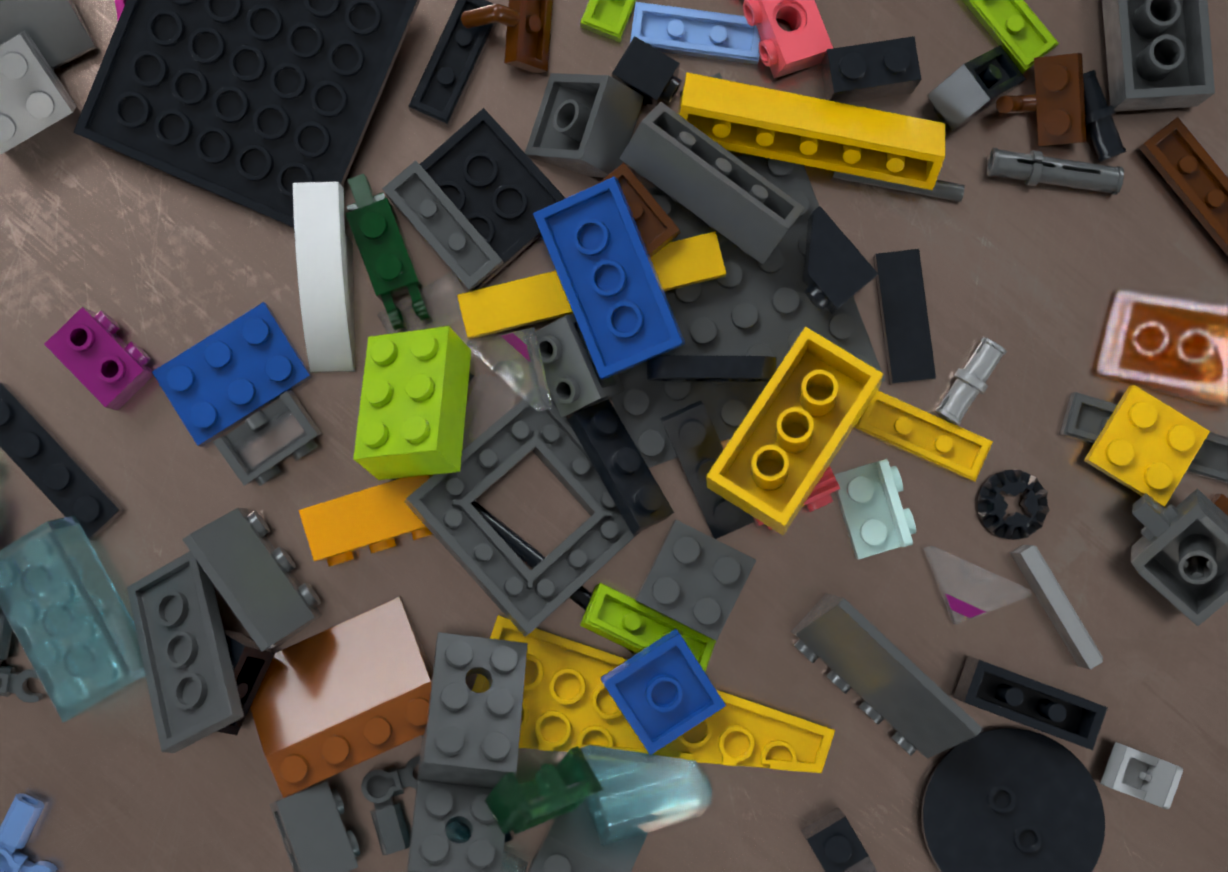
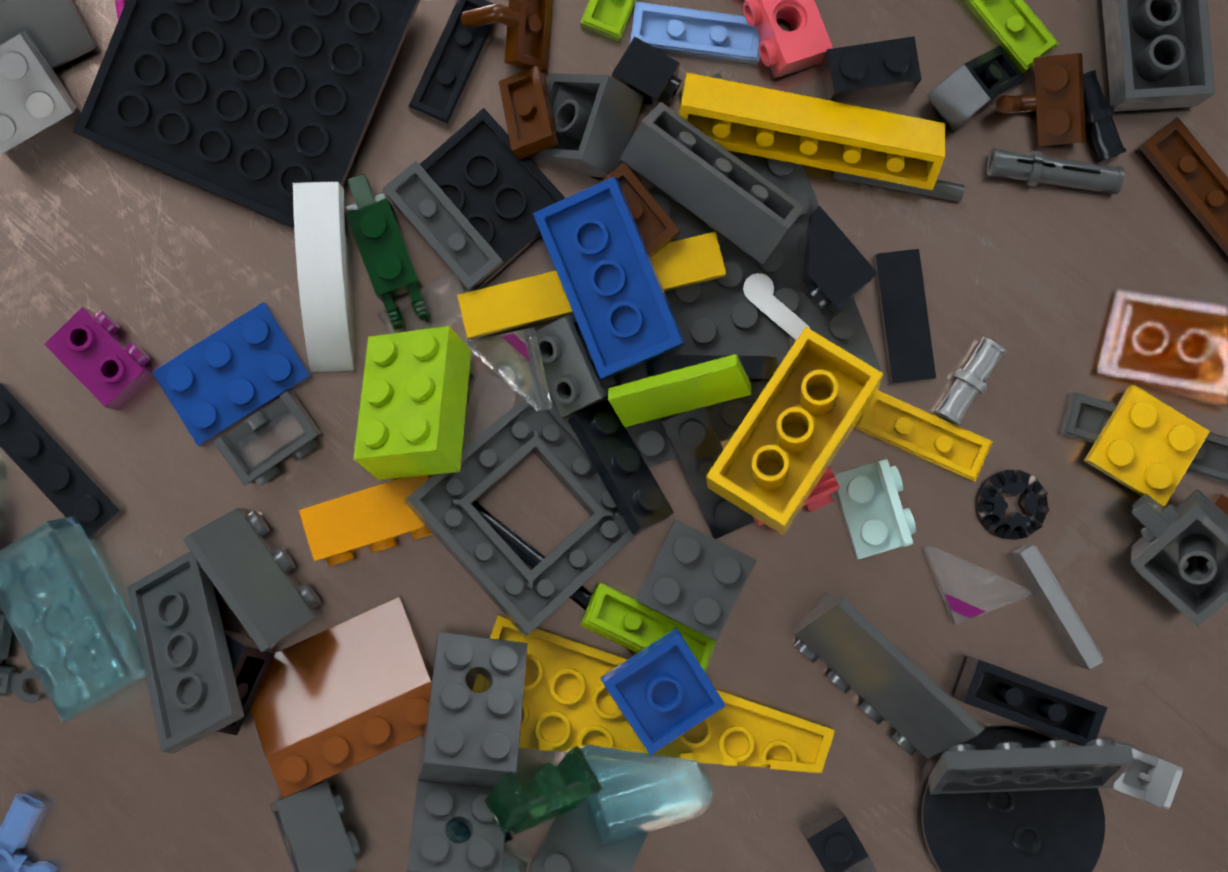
dark grey bar [361,755,420,855] -> none
none -> reddish brown plate [499,65,559,160]
none -> lime tile [608,354,752,427]
none -> white sticker [743,273,810,340]
none -> dark grey plate [928,739,1134,795]

